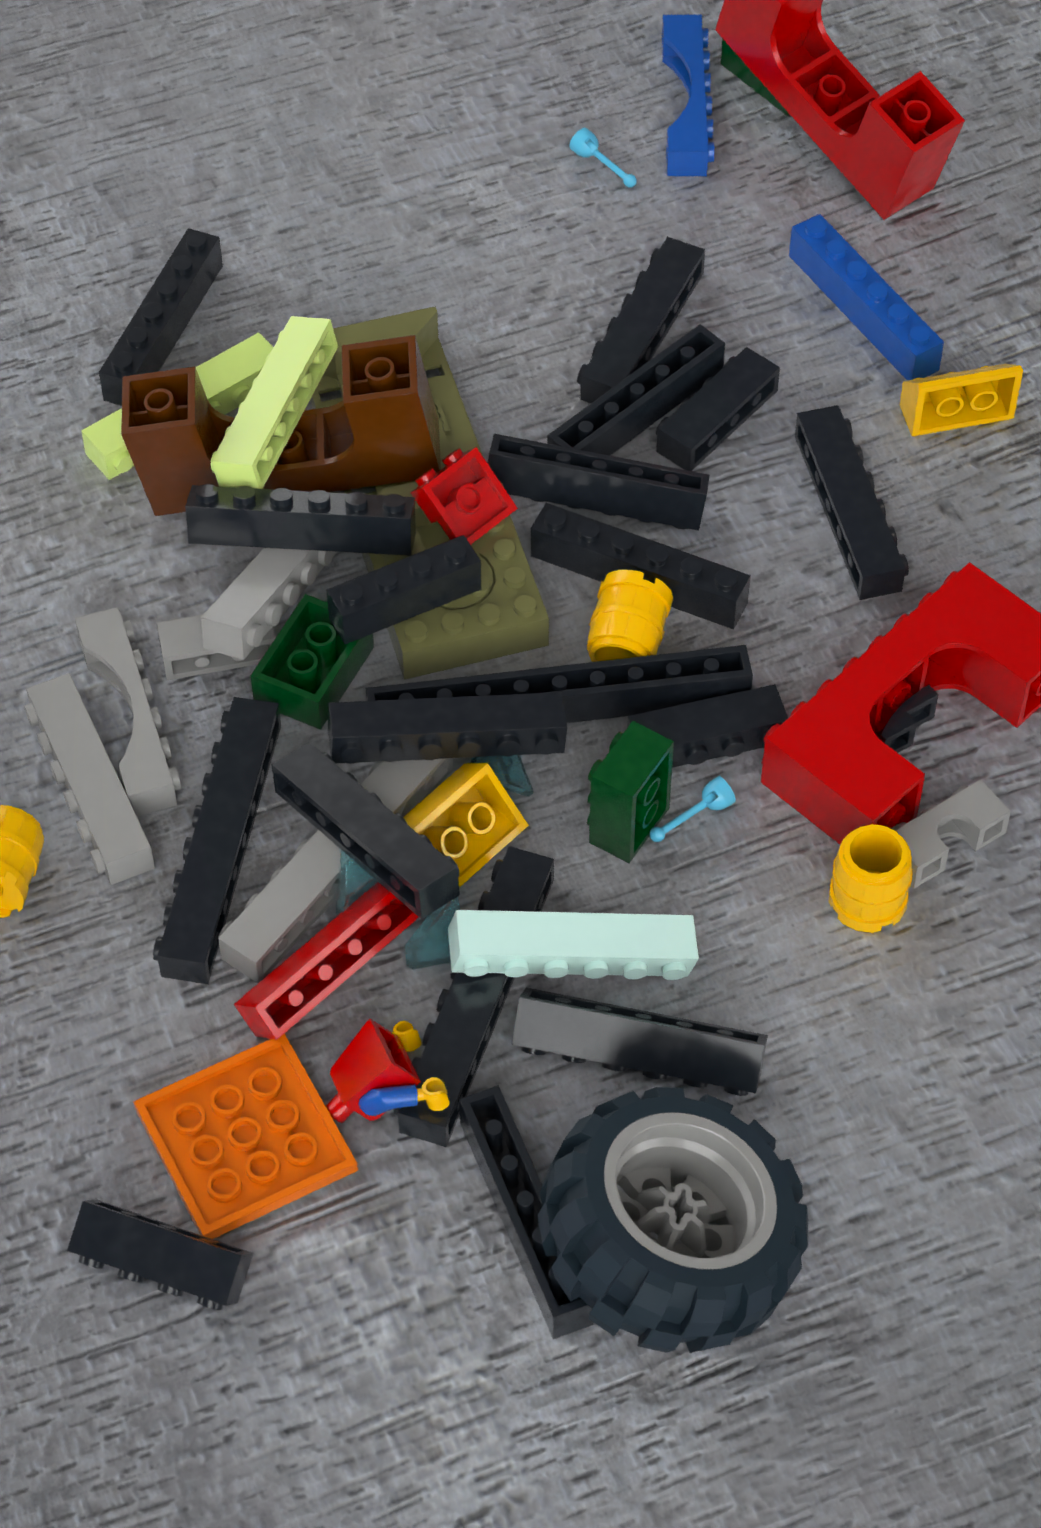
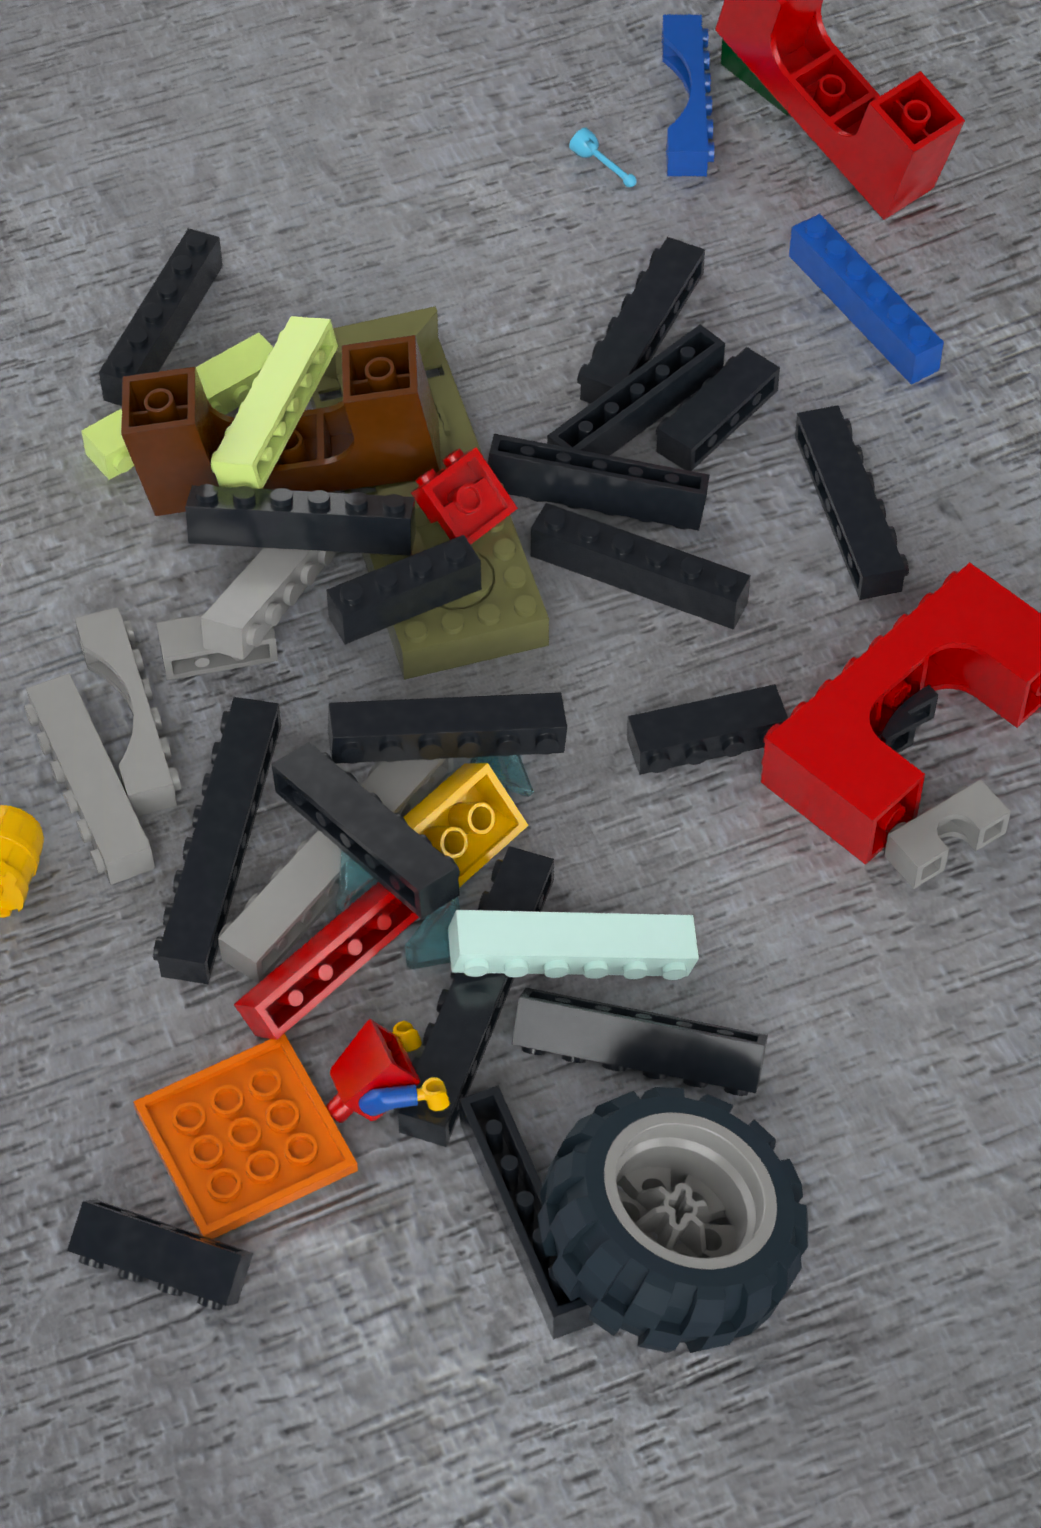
dark green brick [250,594,374,730] -> none
black brick [366,645,753,723] -> none
yellow piece [587,570,673,662] -> none
dark green brick [587,721,674,863] -> none
medium azure hinge [649,776,736,842] -> none
yellow piece [828,824,913,933] -> none
yellow slope [899,364,1023,437] -> none

